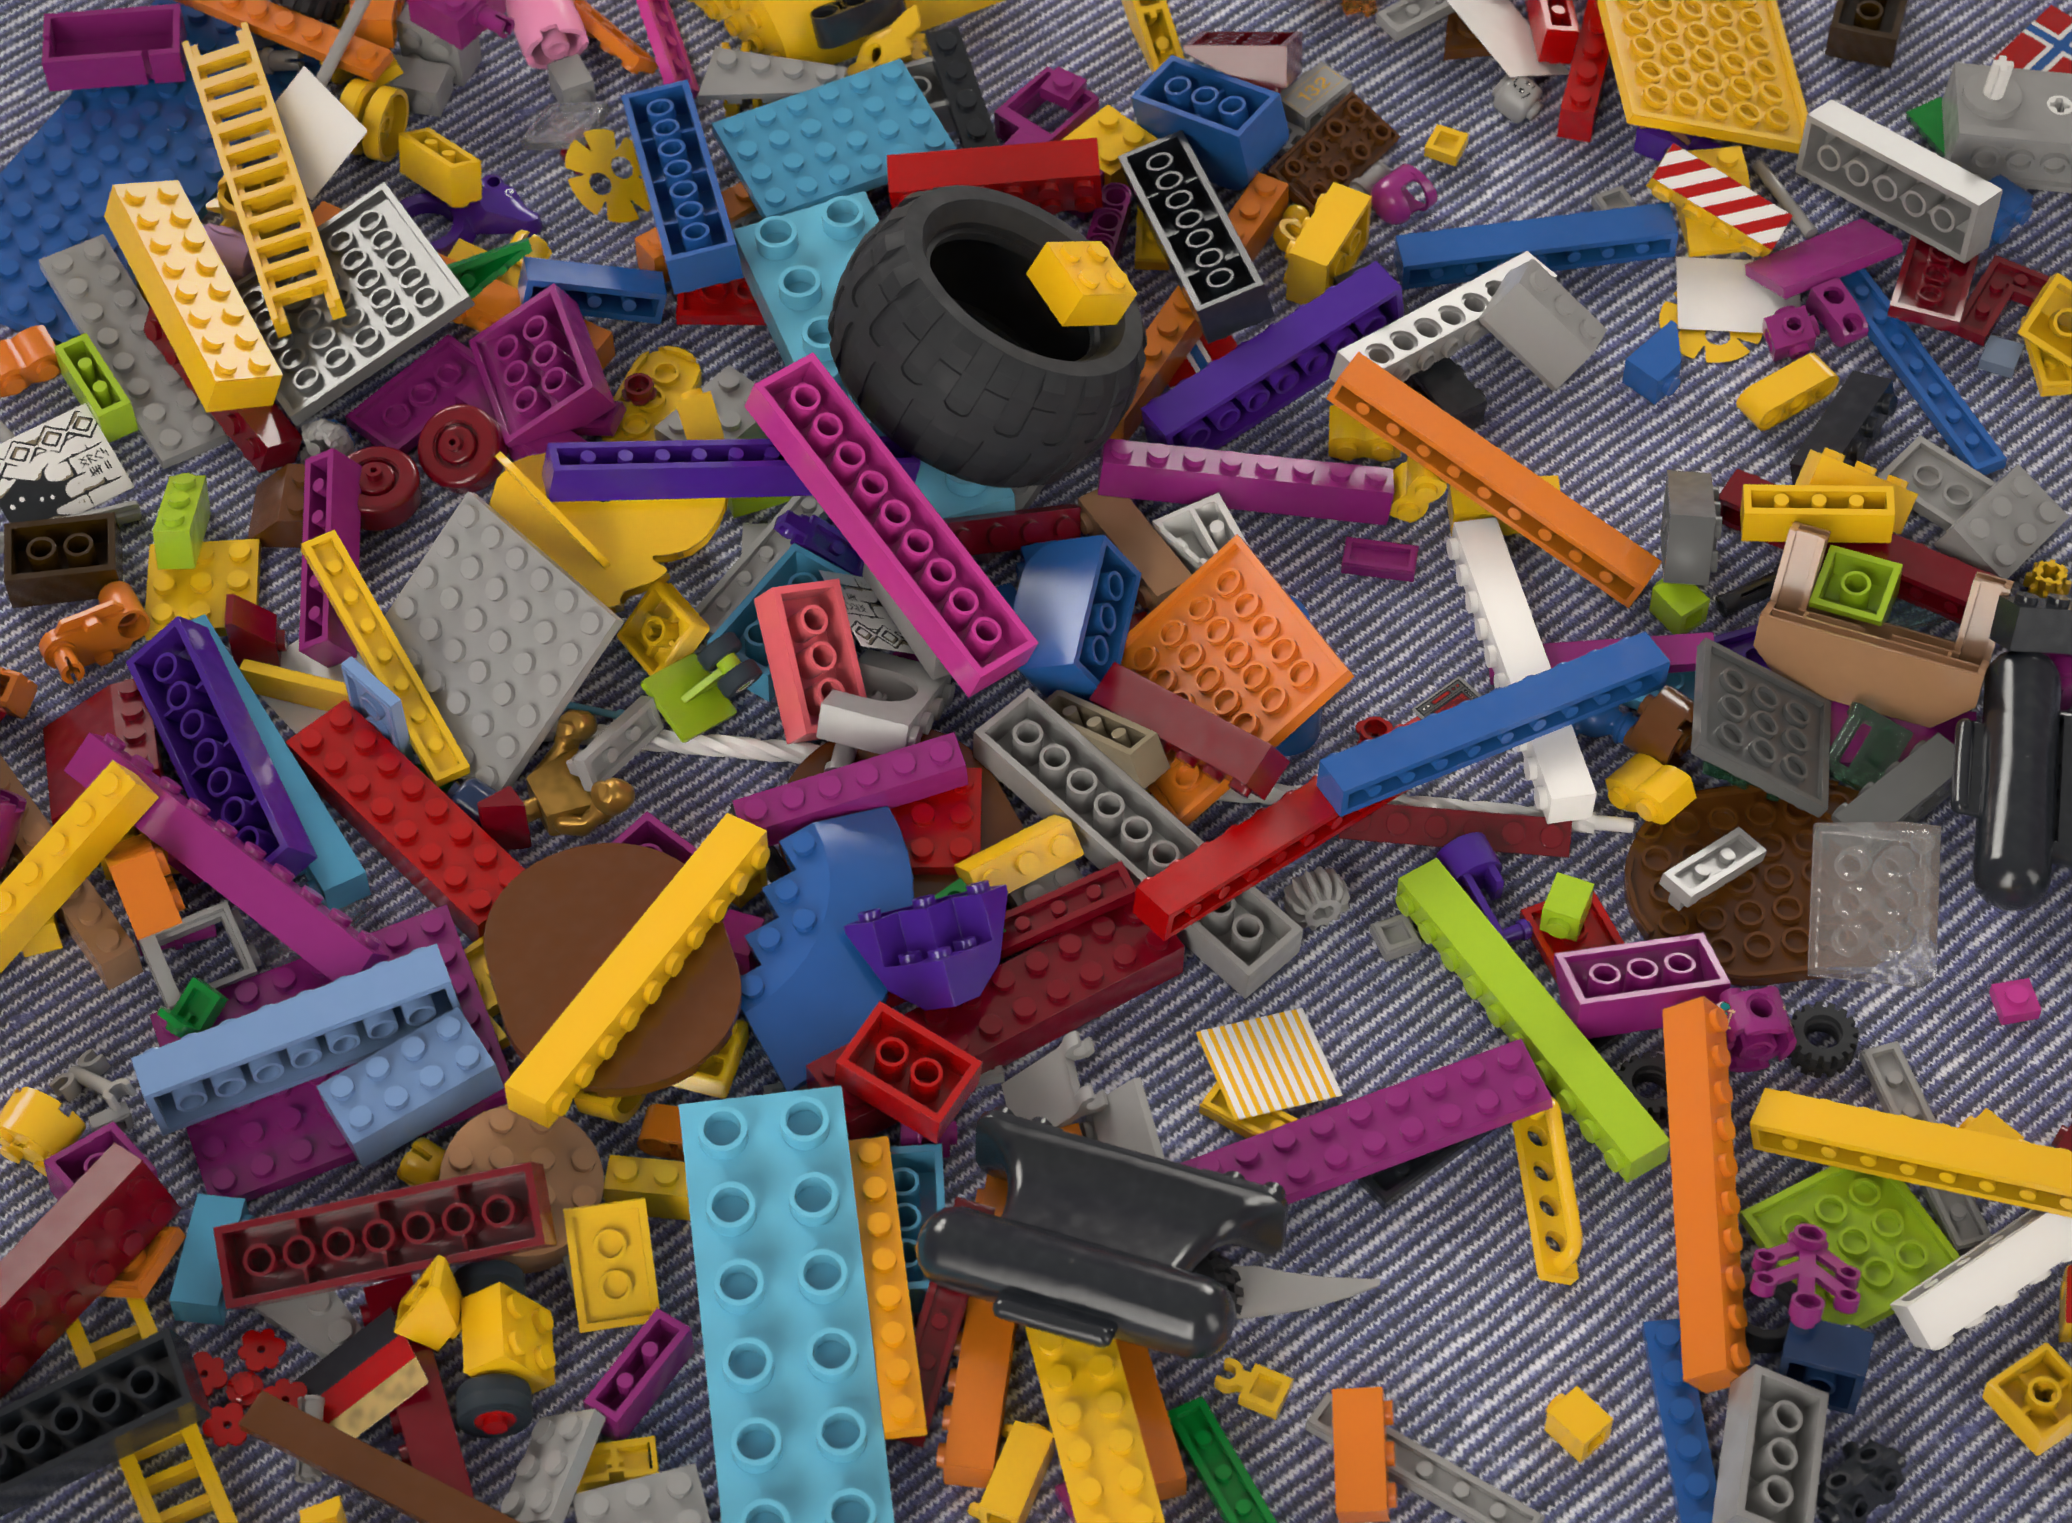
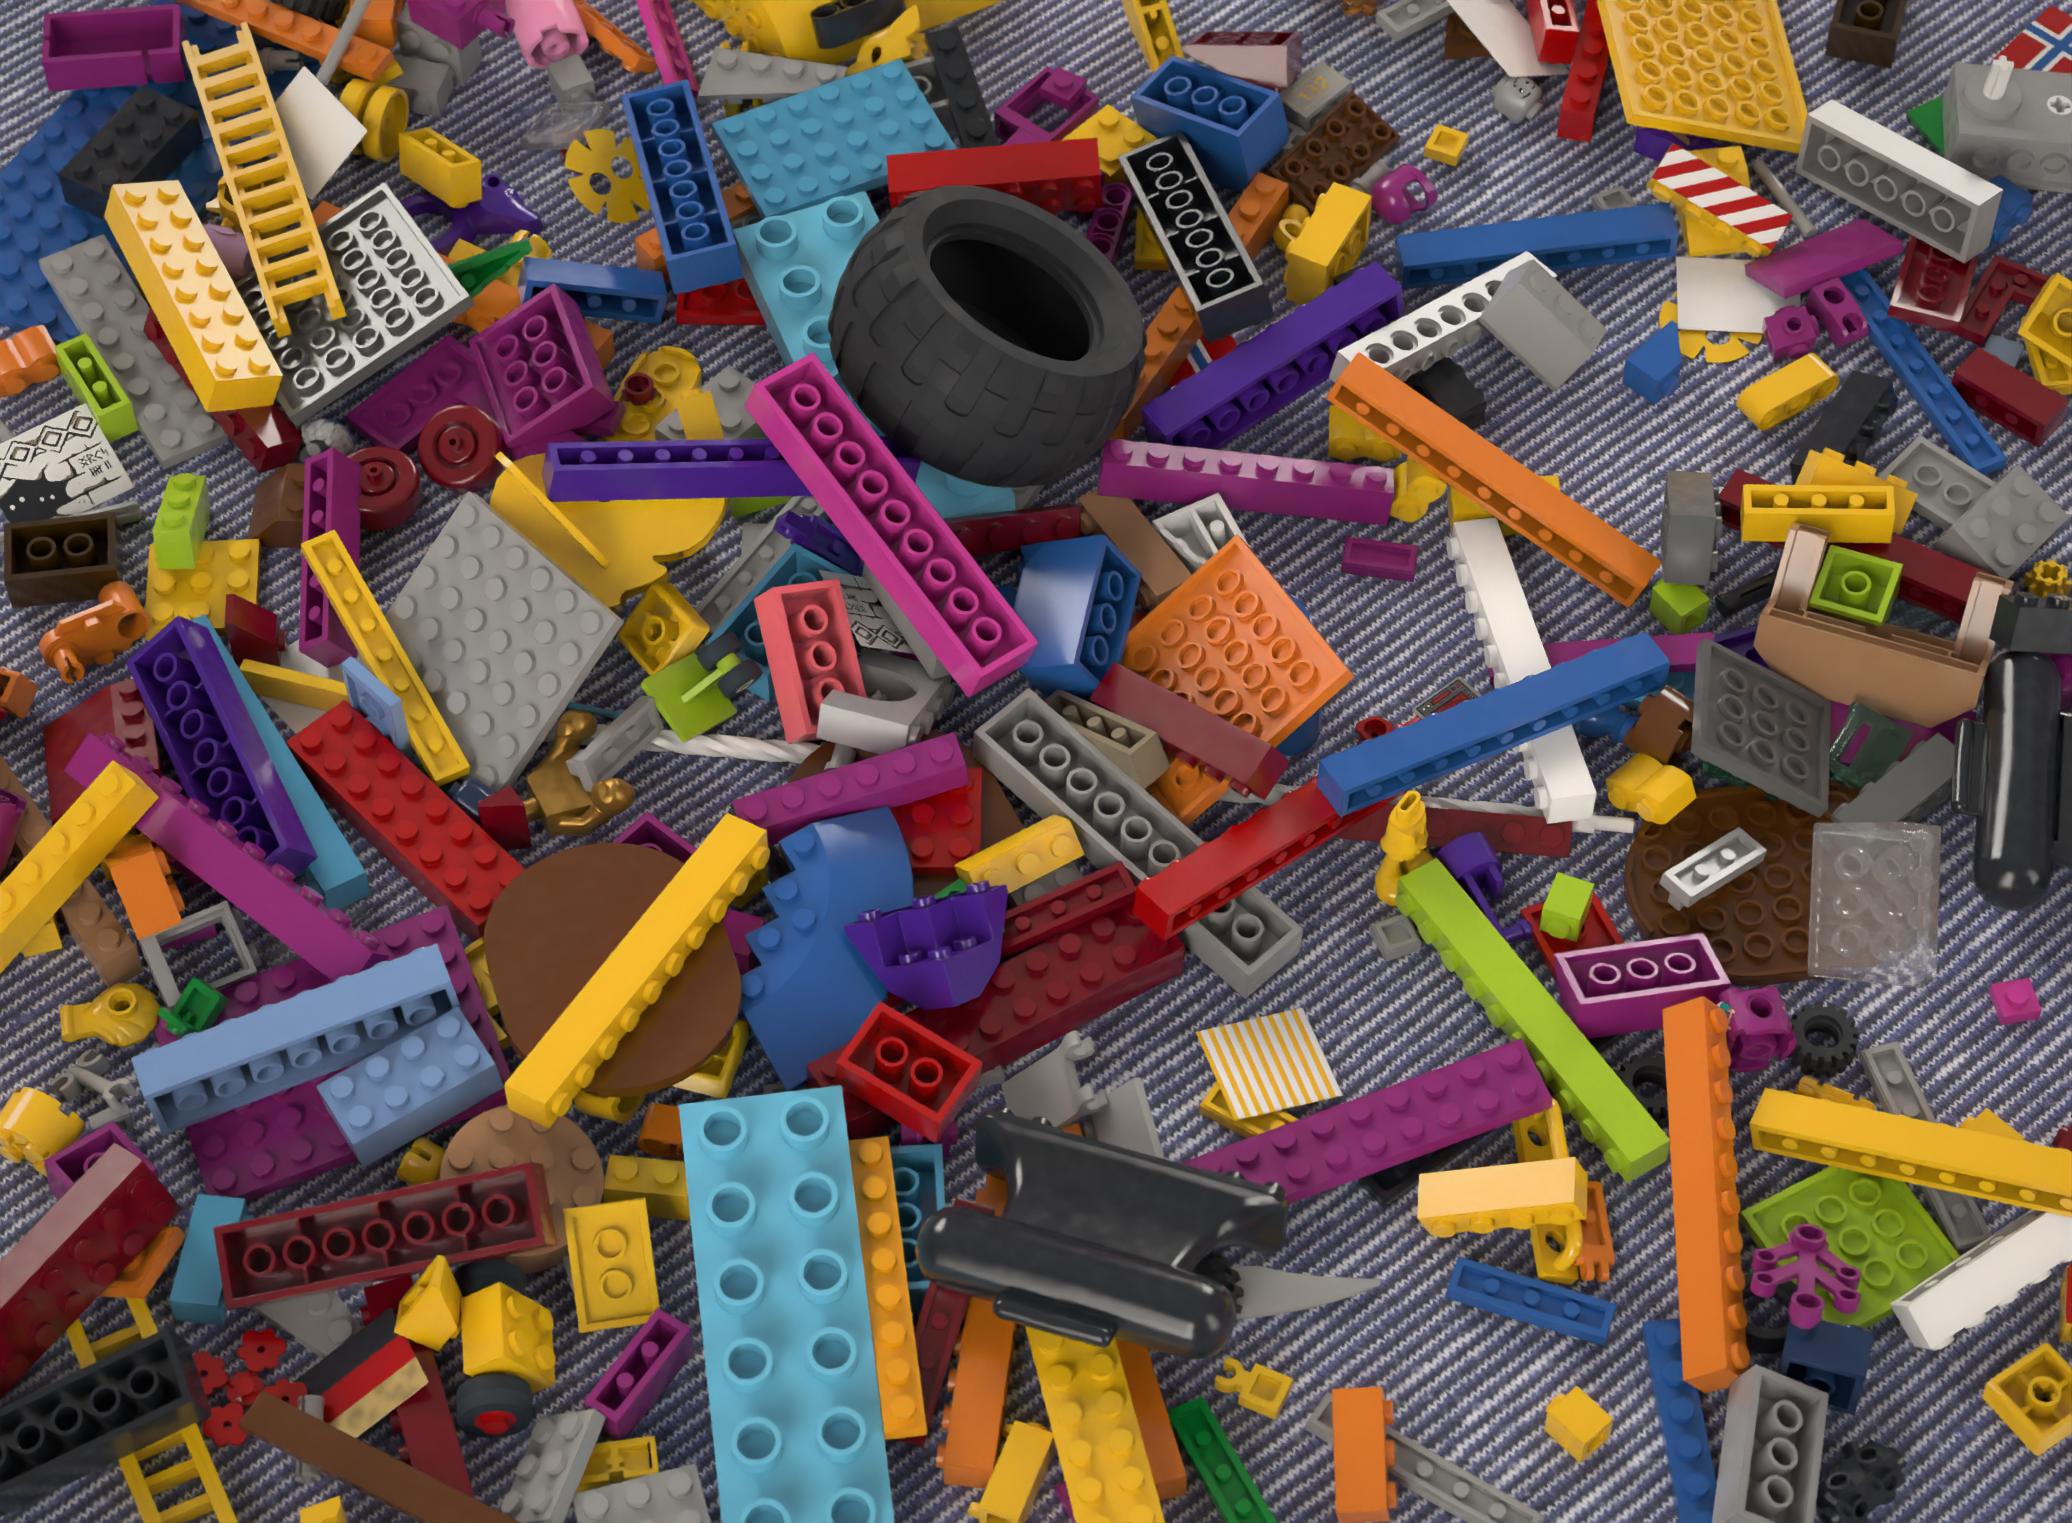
yellow brick [1026,241,1138,327] -> none
light grey gear [1282,866,1350,931] -> none
none -> black brick [58,86,204,221]
none -> yellow animal [60,983,160,1048]
none -> yellow piece [1375,790,1434,907]
none -> yellow brick [1417,1157,1588,1238]
none -> blue plate [1446,1256,1617,1346]
none -> orange hinge [1572,1181,1615,1282]
none -> yellow axle [1796,1075,1875,1110]
none -> dark red brick [1951,347,2069,448]

